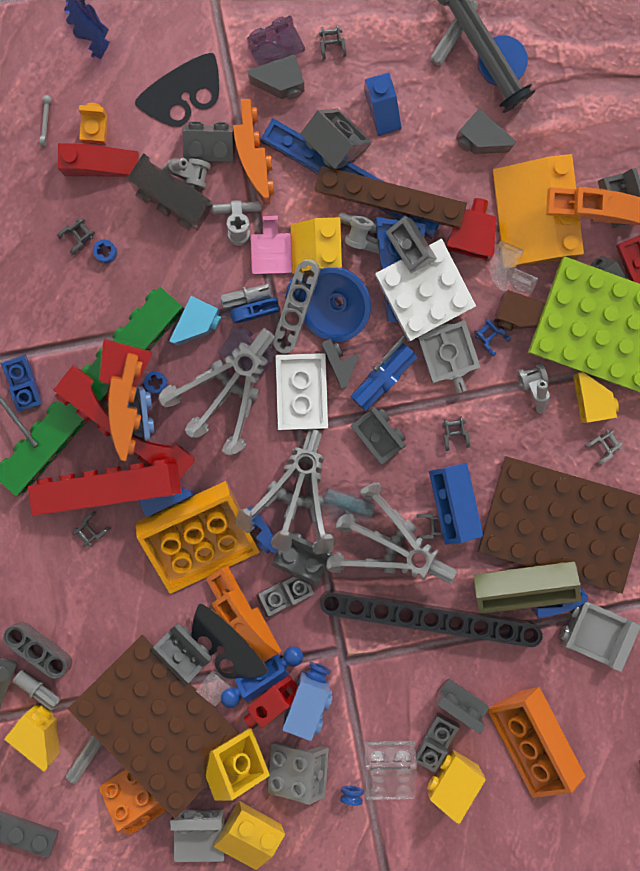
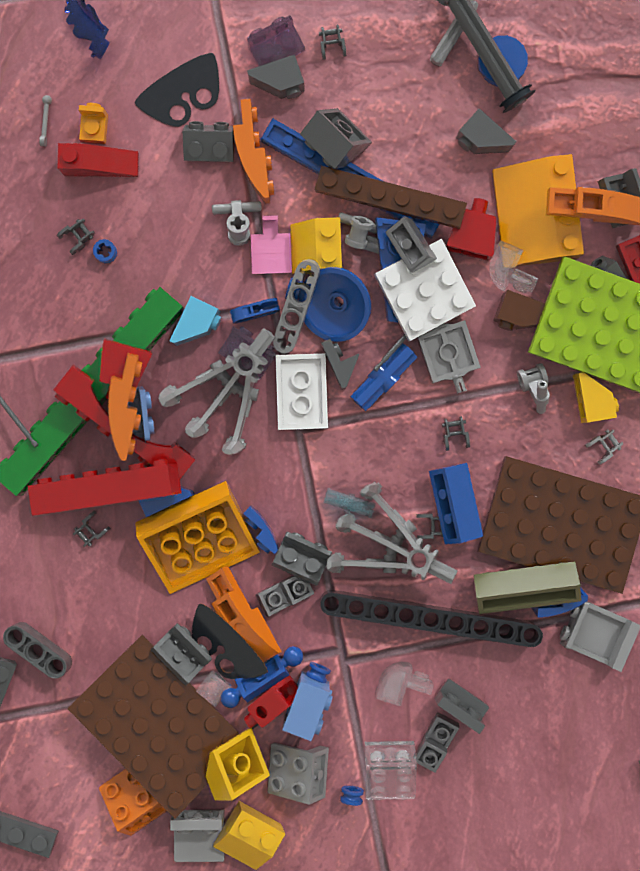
blue slope [1,354,42,412] -> none
yellow slope [4,703,60,772] -> none
light grey axle [12,669,60,710] -> none
light grey axle [65,735,102,784] -> none
clear smoke wedge [127,153,213,231] -> none
blue bush [144,371,168,394] -> none
light grey piece [161,158,211,190] -> none
light grey axle [221,283,271,309] -> none
light grey piece [235,429,335,555] -> none
dark grey bracket [351,407,406,465] -> none
blue slope [364,72,402,136] -> none
yellow slope [427,749,486,824] -> none
blue piece [474,319,511,356] -> none
orange slope [488,687,586,798] -> none
none -> clear brick [375,662,434,706]

